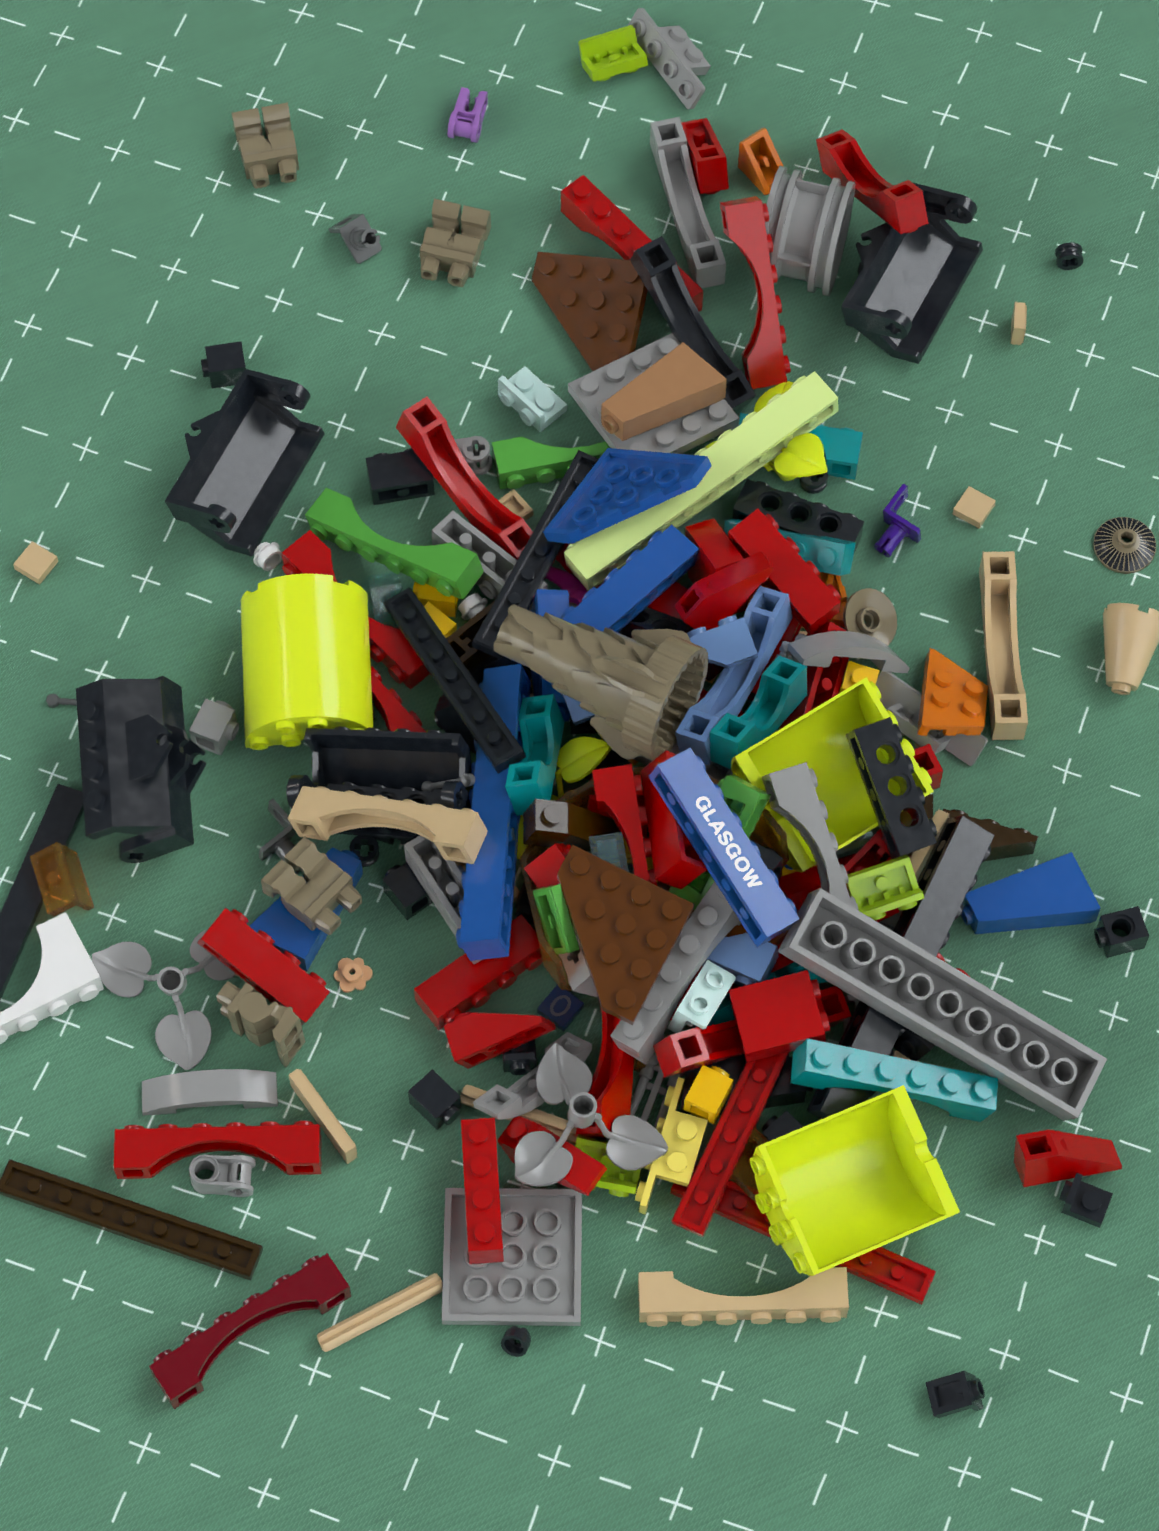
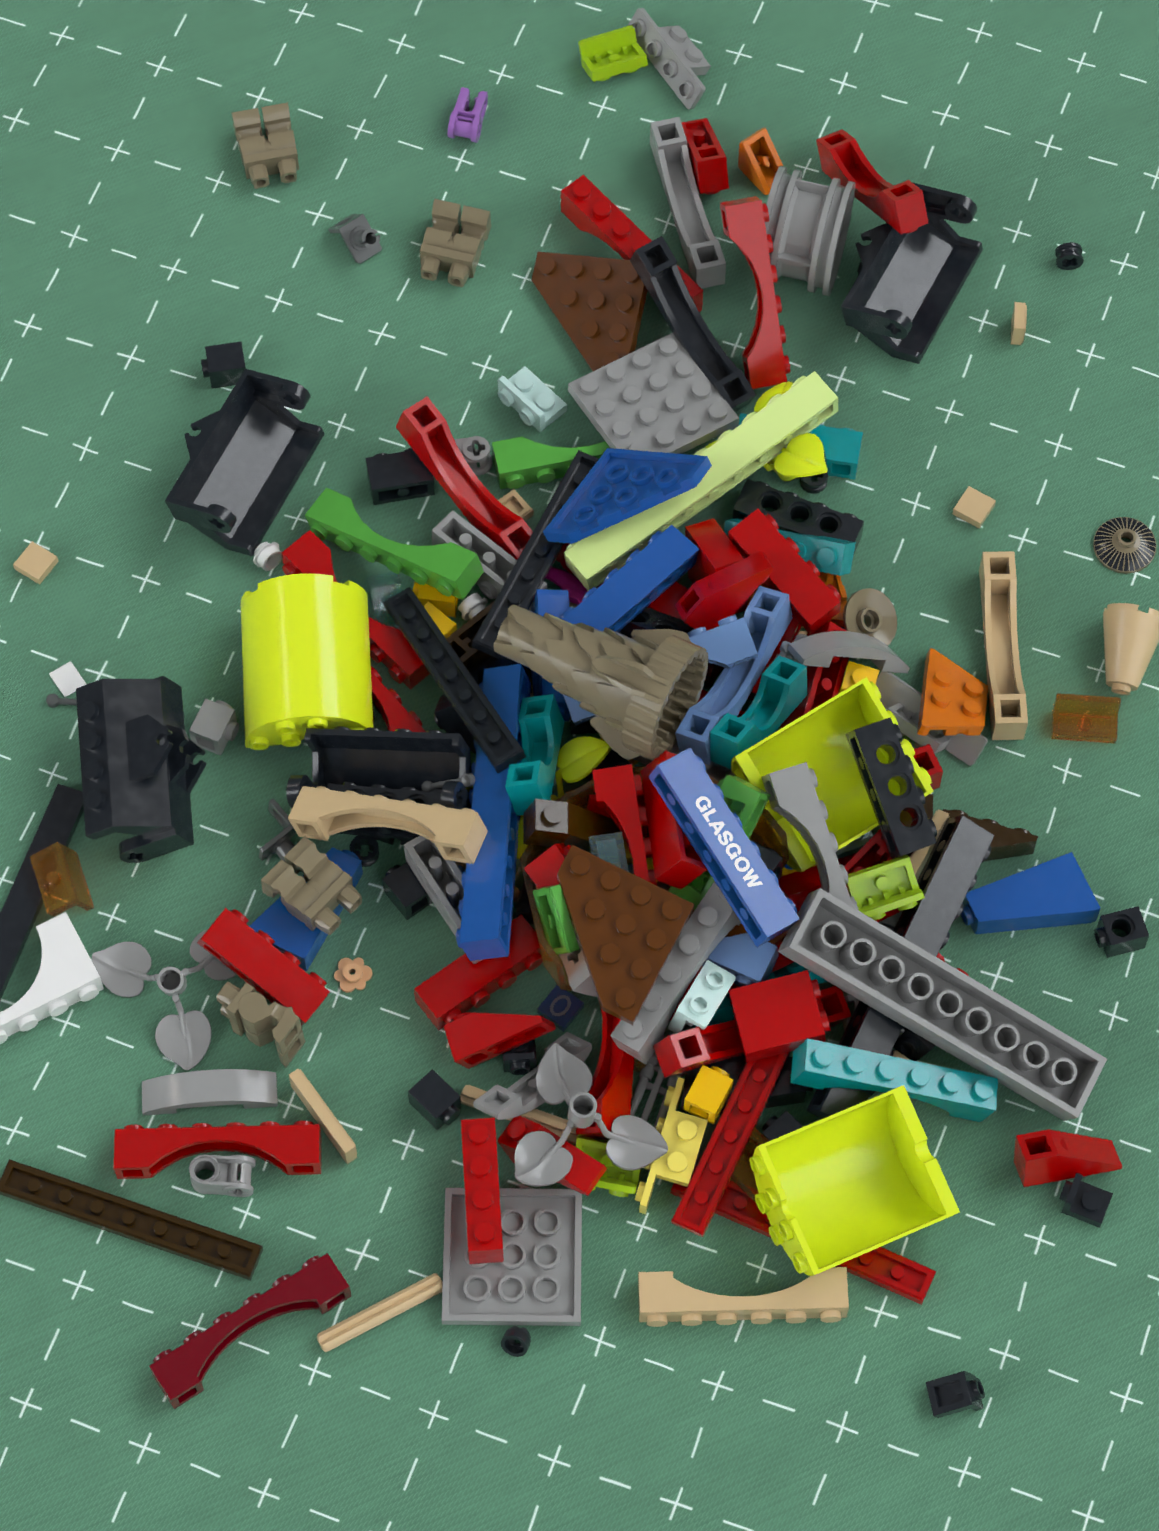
medium nougat slope [601,342,727,441] -> none
dark purple bracket [874,484,921,558] -> none
none -> white sticker [49,661,87,697]
none -> clear orange panel [1051,693,1121,743]

